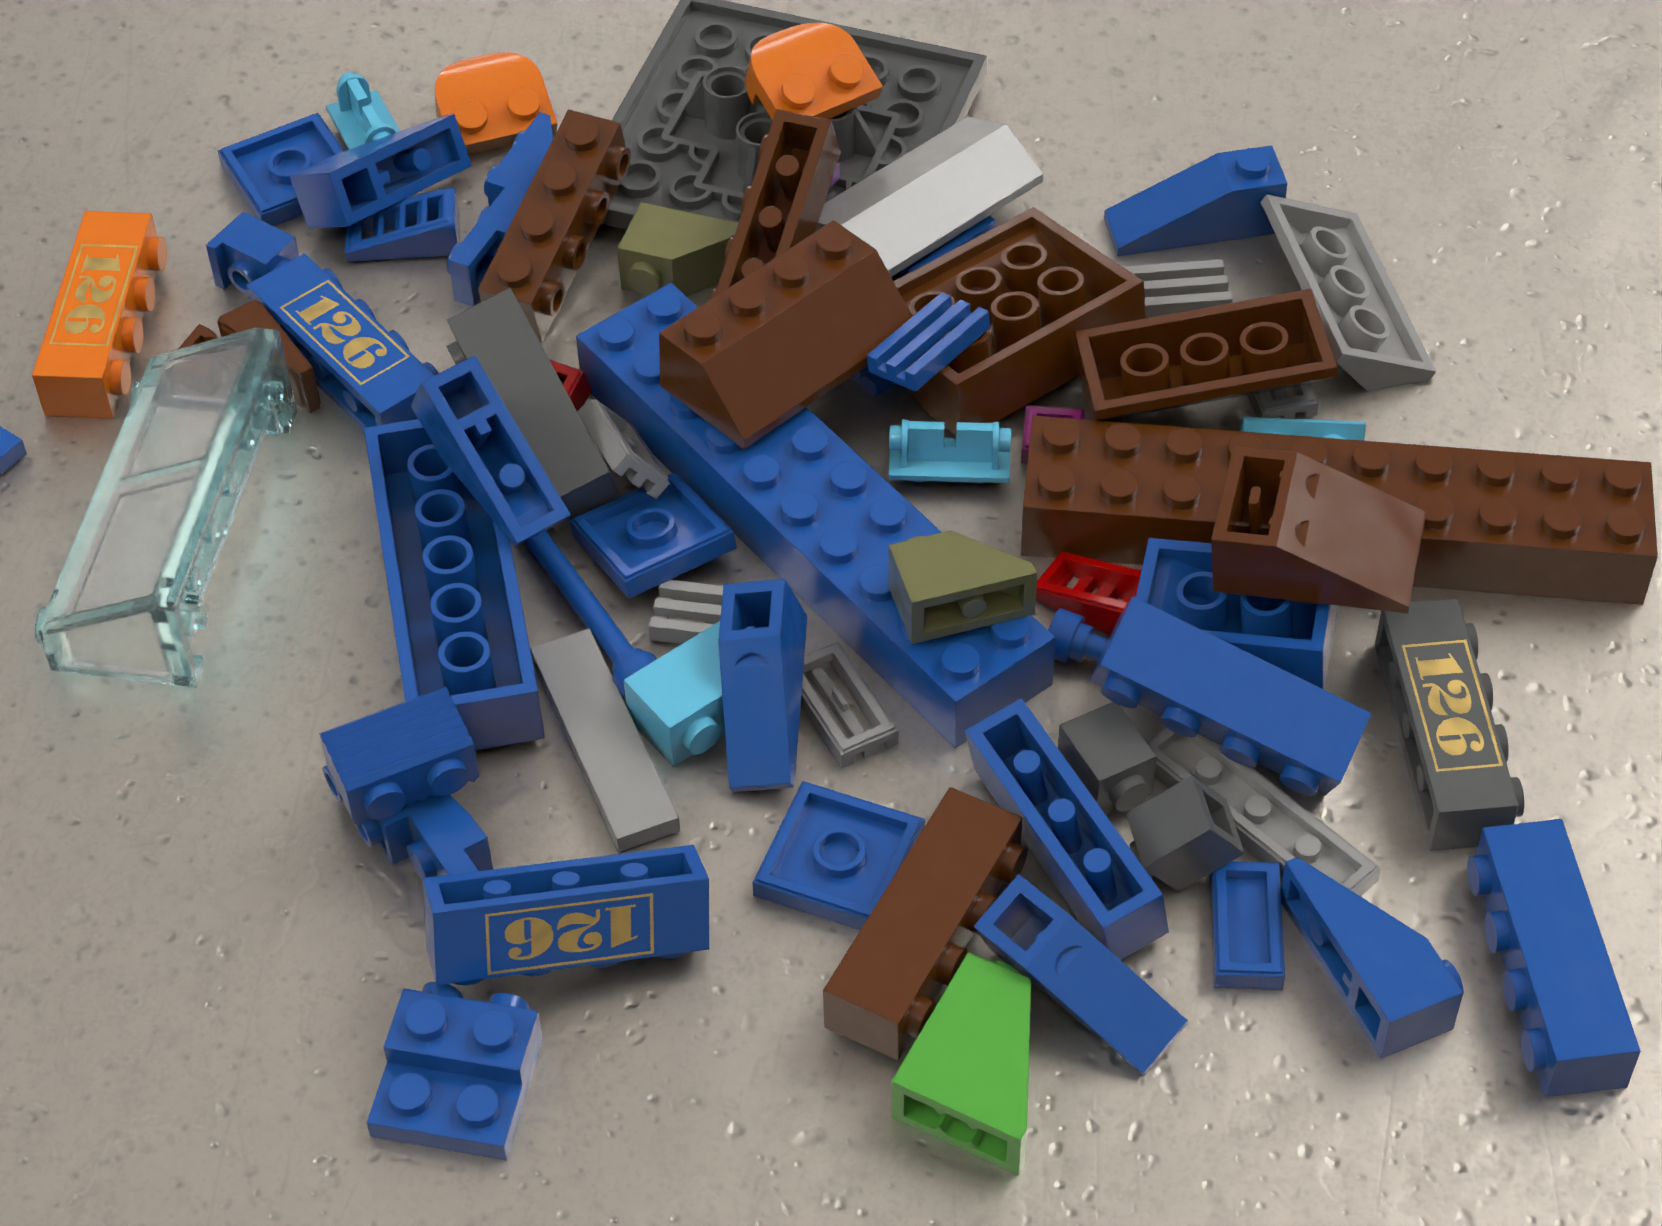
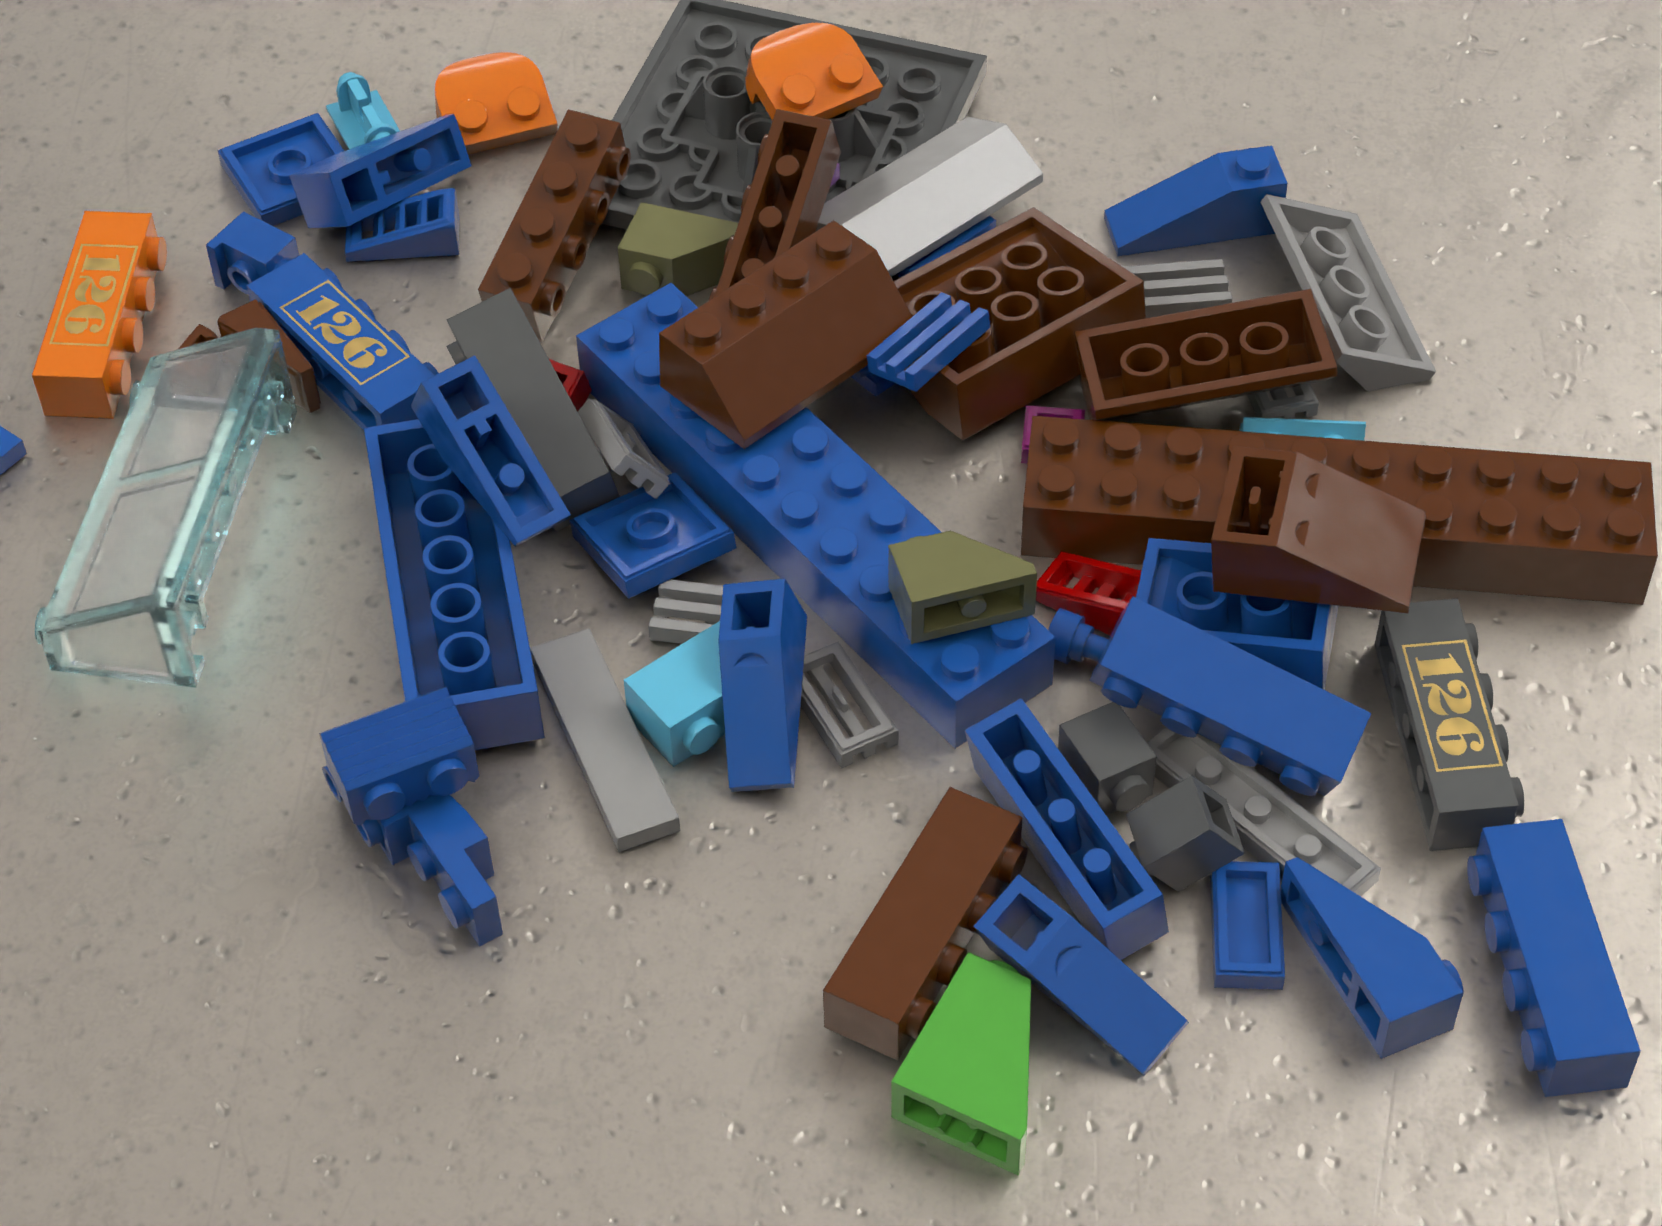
blue plate [367,982,543,1161] -> none
blue brick [423,845,709,986] -> none
blue slope [447,112,553,307] -> none
blue piece [524,531,657,702] -> none
blue tile [752,781,925,930] -> none
medium azure hinge [889,420,1011,484] -> none

